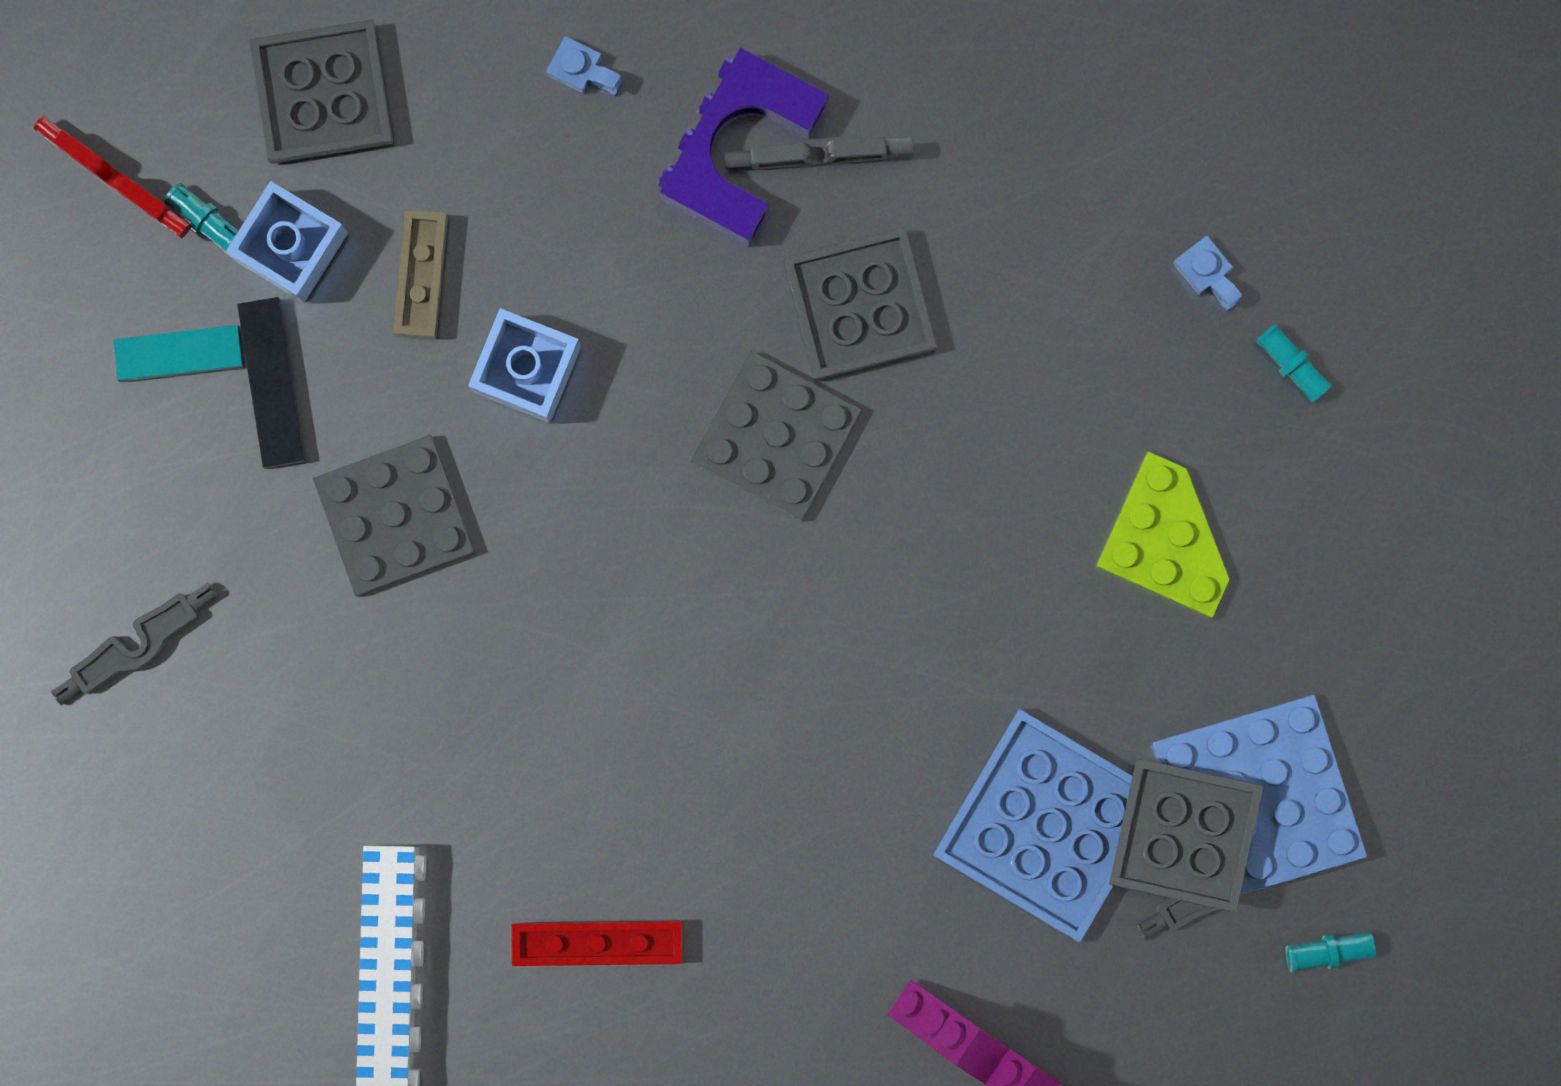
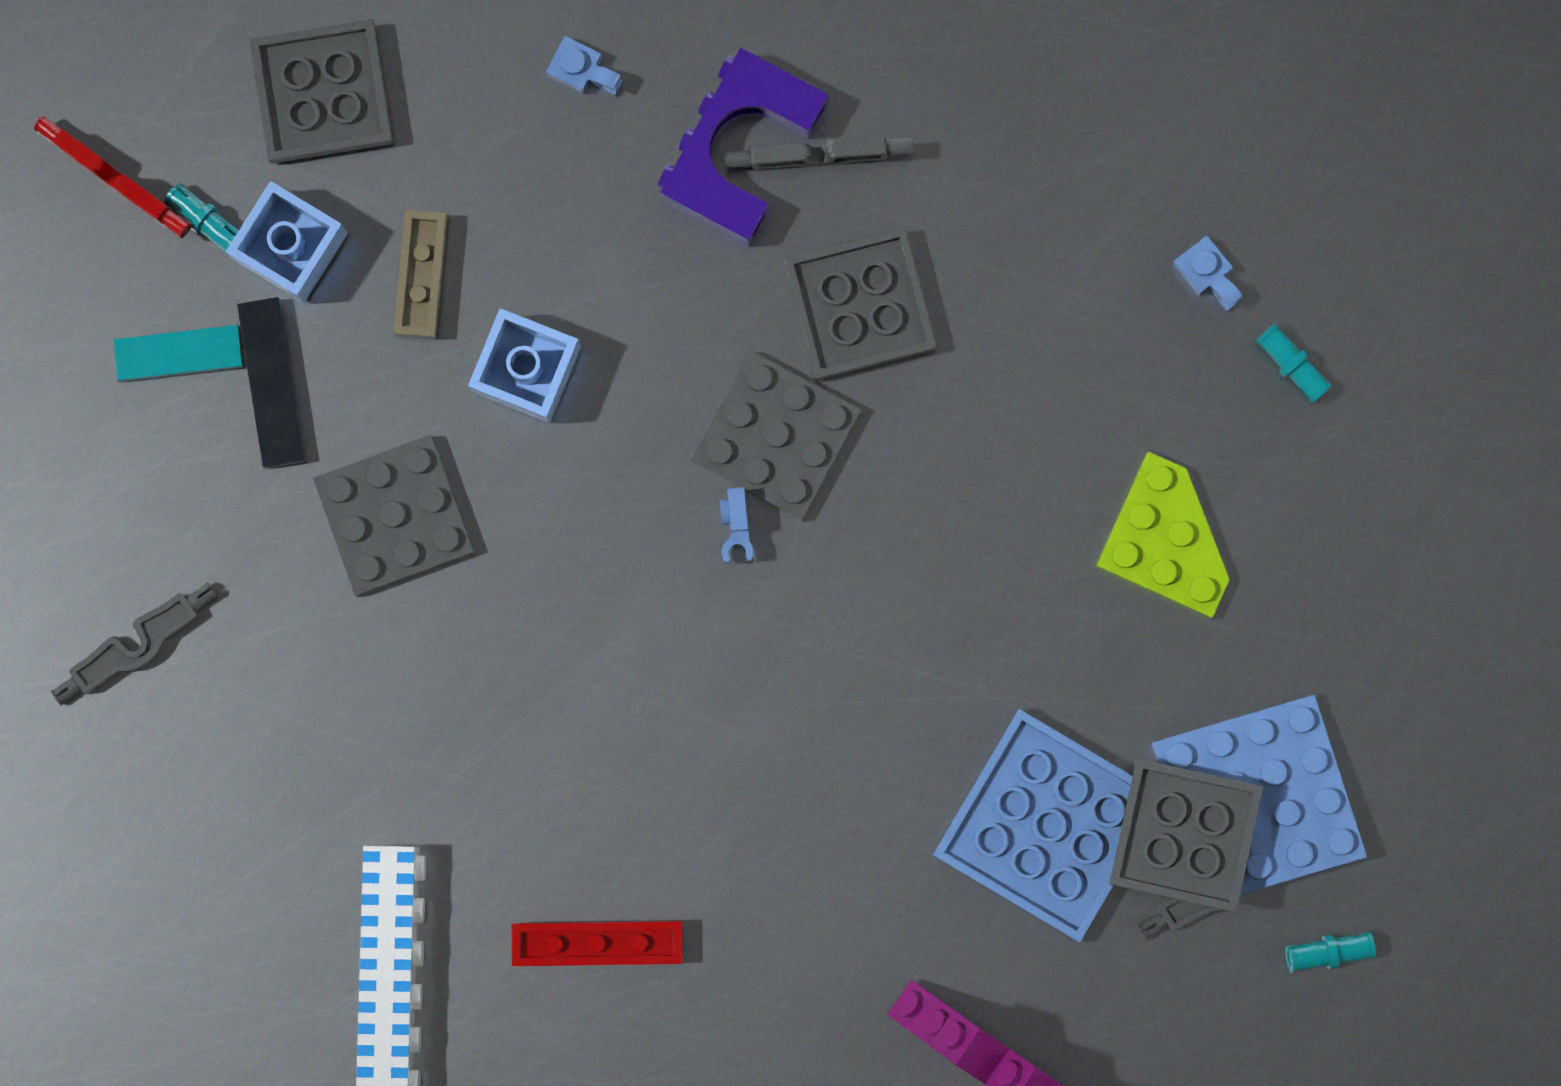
none -> medium blue plate [720,487,754,564]

